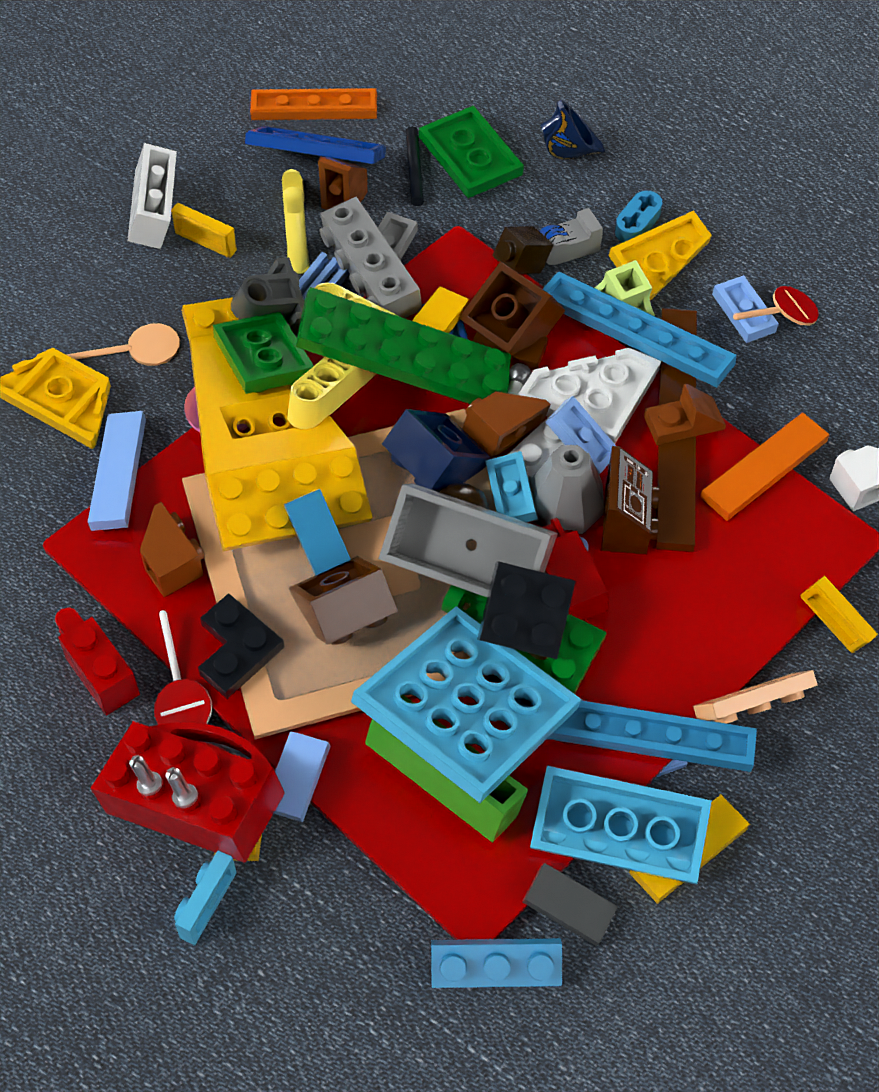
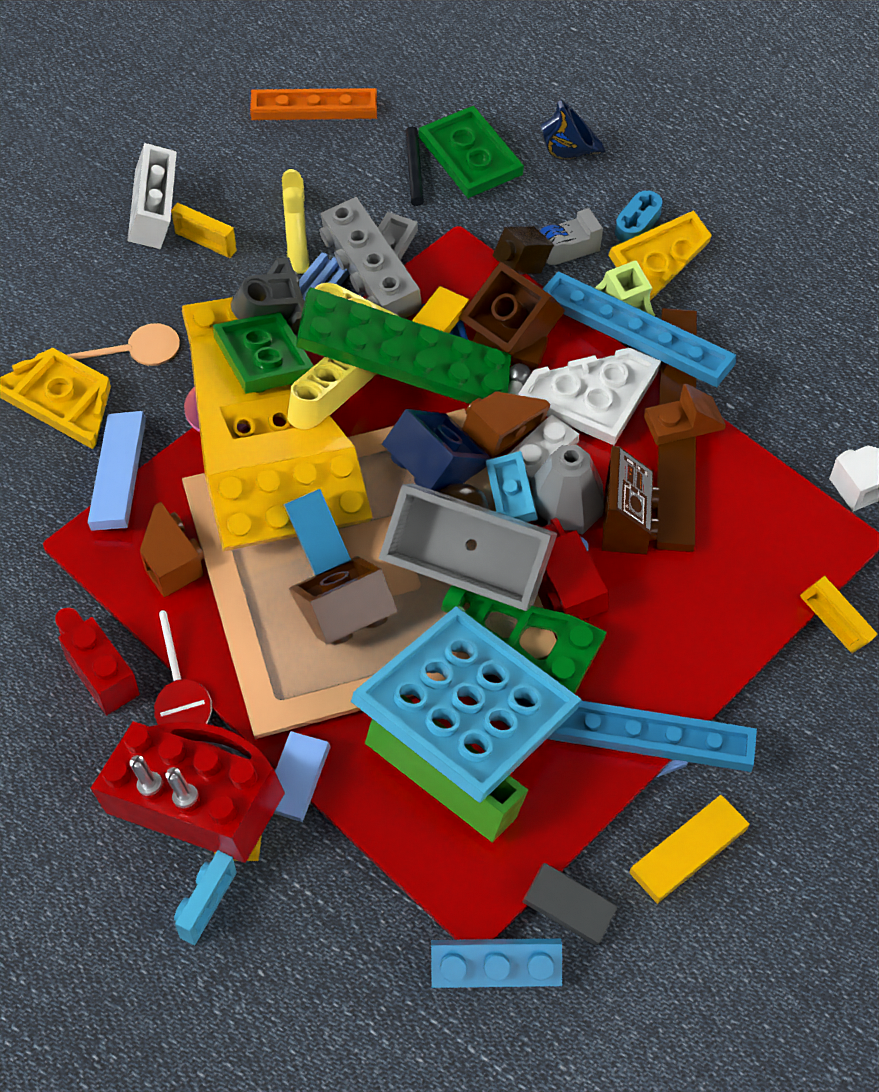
black plate [198,593,285,699] -> none
blue tile [245,126,386,164] -> none
dark orange slope [318,157,368,210] -> none
black plate [477,561,576,659] -> none
medium azure slope [530,766,712,885] -> none
light blue plate [545,396,616,474] -> none
light nougat plate [693,670,818,724] -> none
orange tile [700,412,830,521] -> none
light blue plate [712,275,779,343] -> none
red piece [733,286,819,326] -> none

